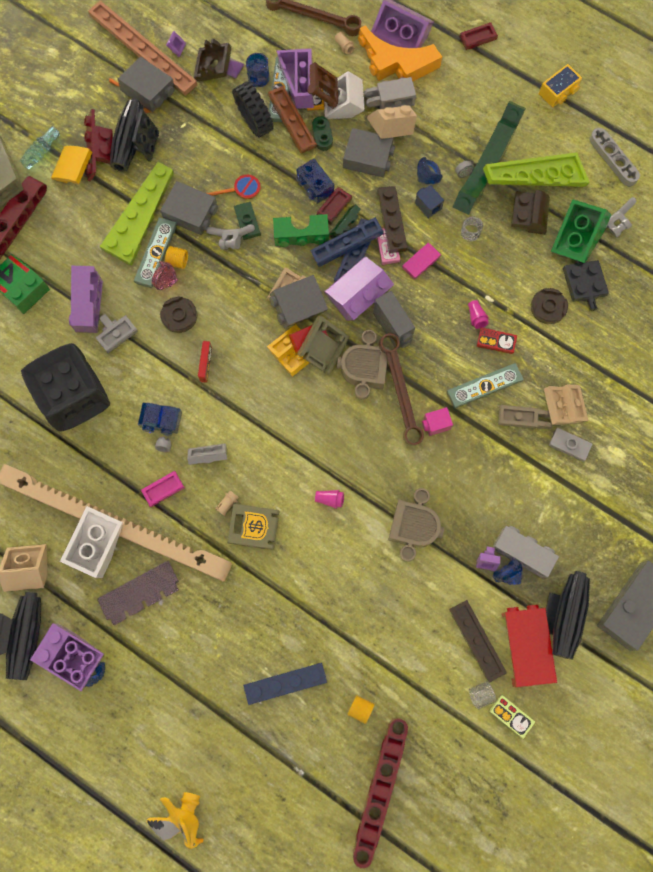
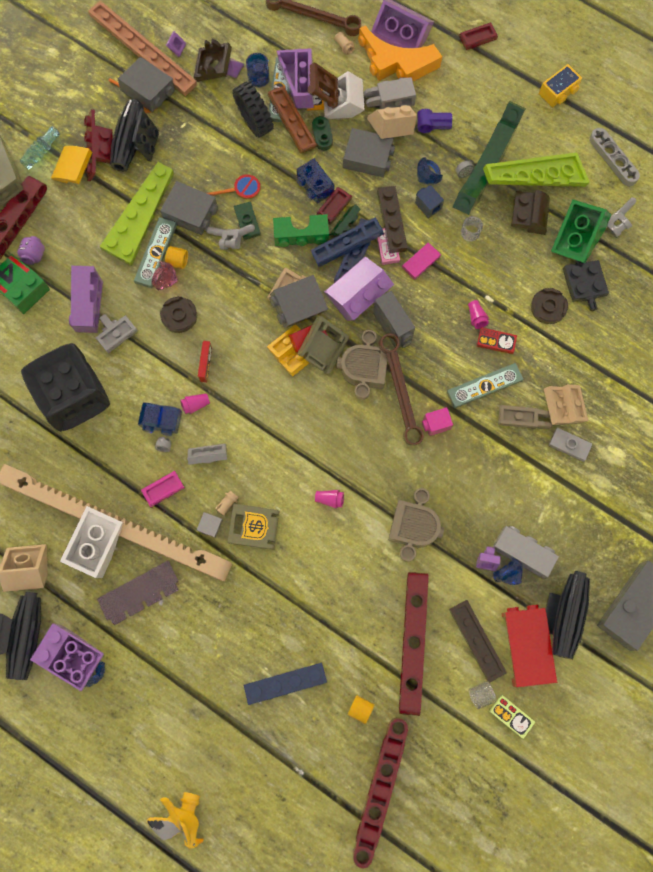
none -> medium lavender head [17,236,45,265]
none -> dark pink cone [180,393,210,414]
none -> light grey tile [197,512,222,538]
none -> dark red beam [399,572,429,716]
none -> dark purple piece [417,109,453,133]

